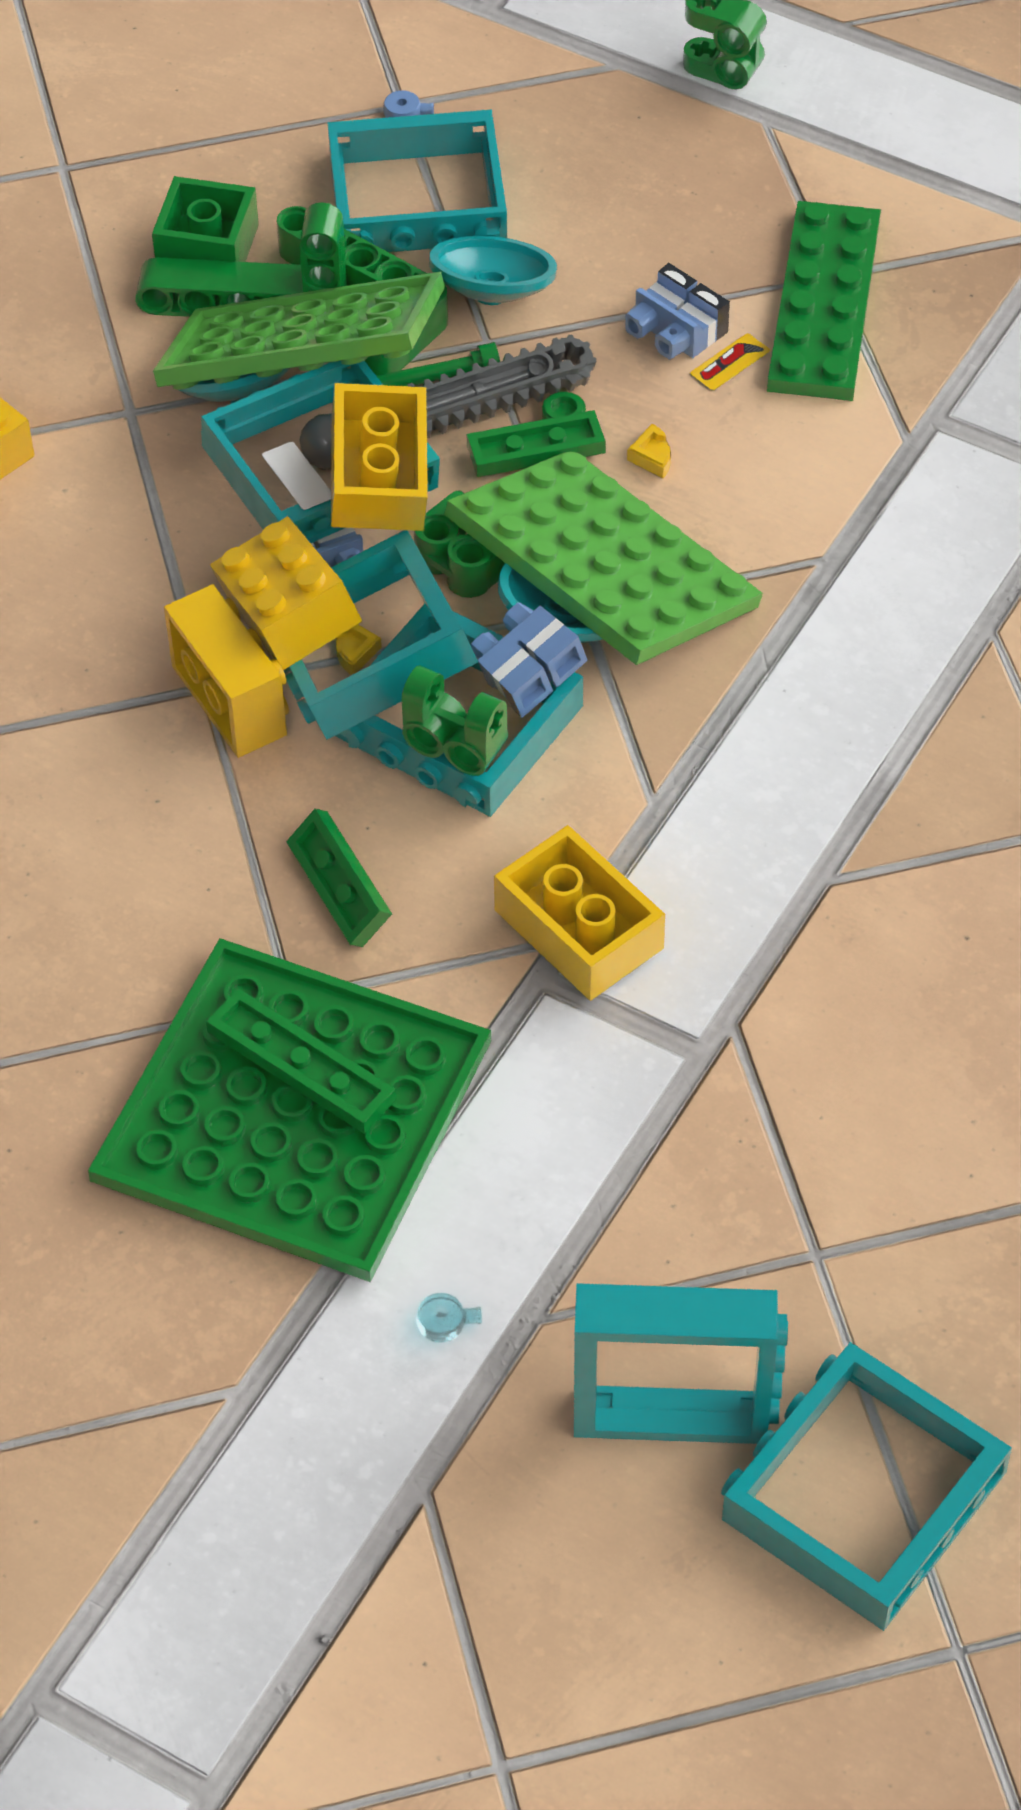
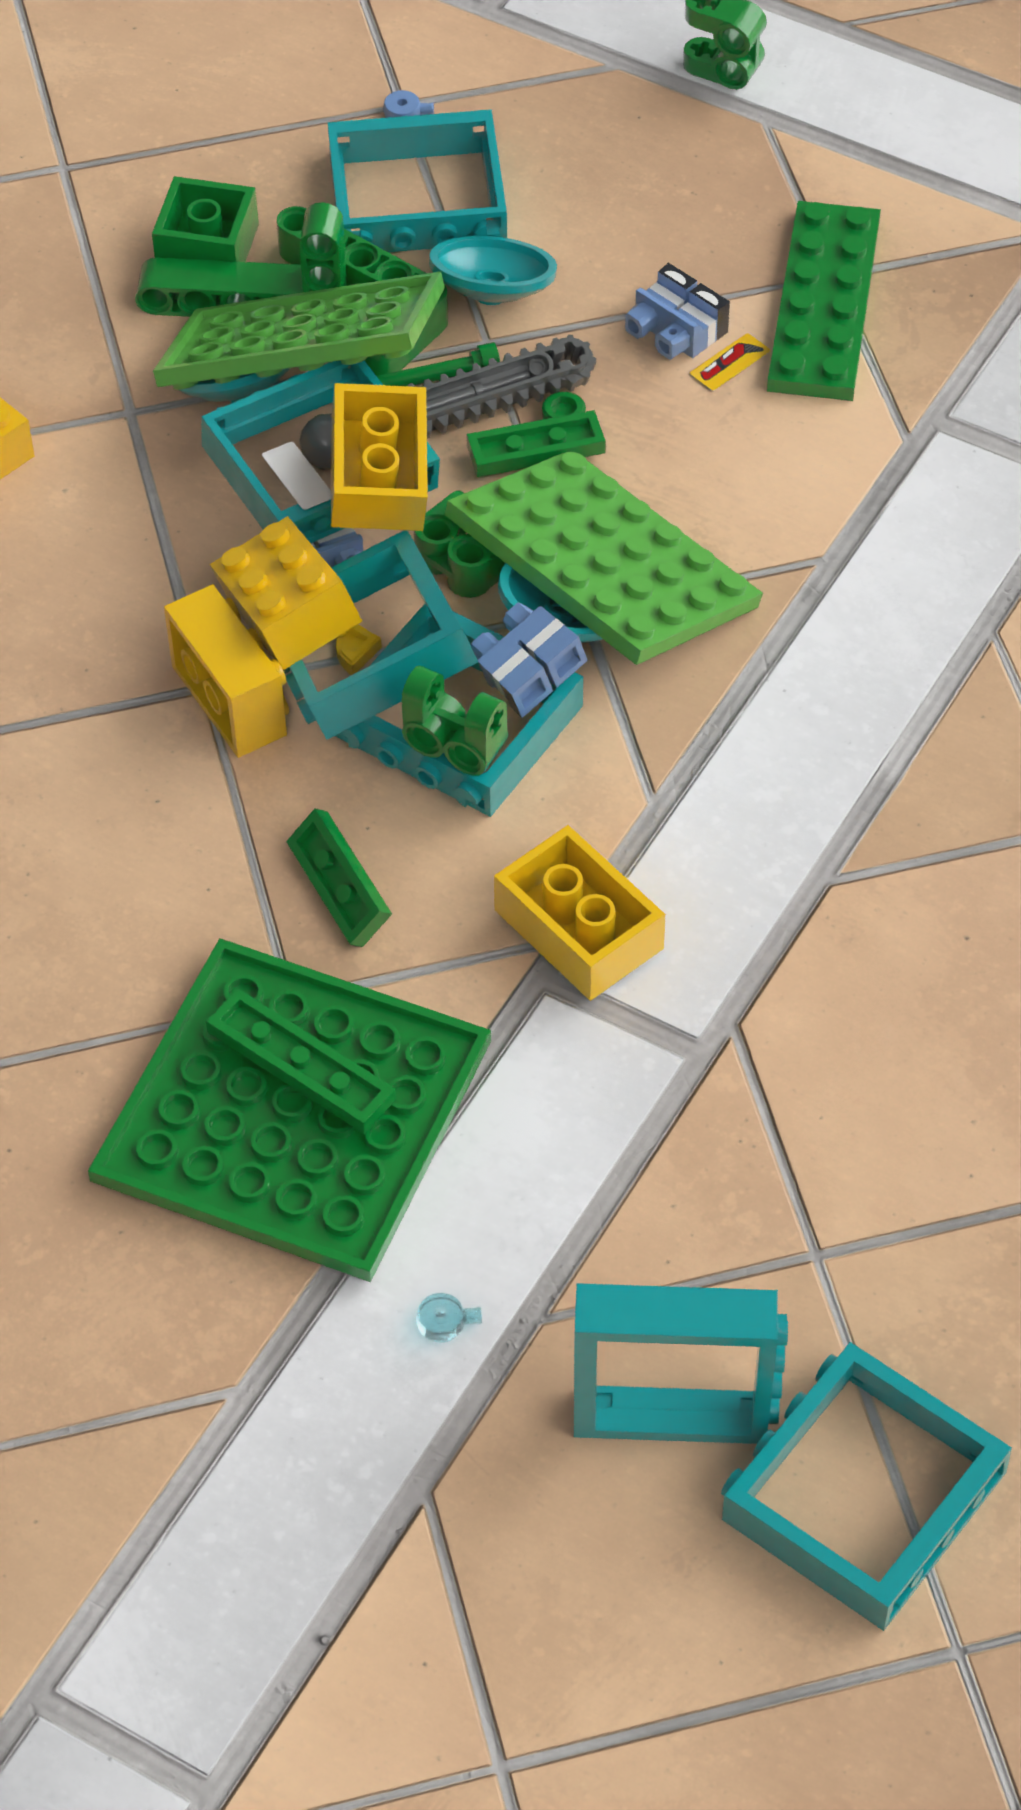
yellow tile [627,423,671,479] -> none

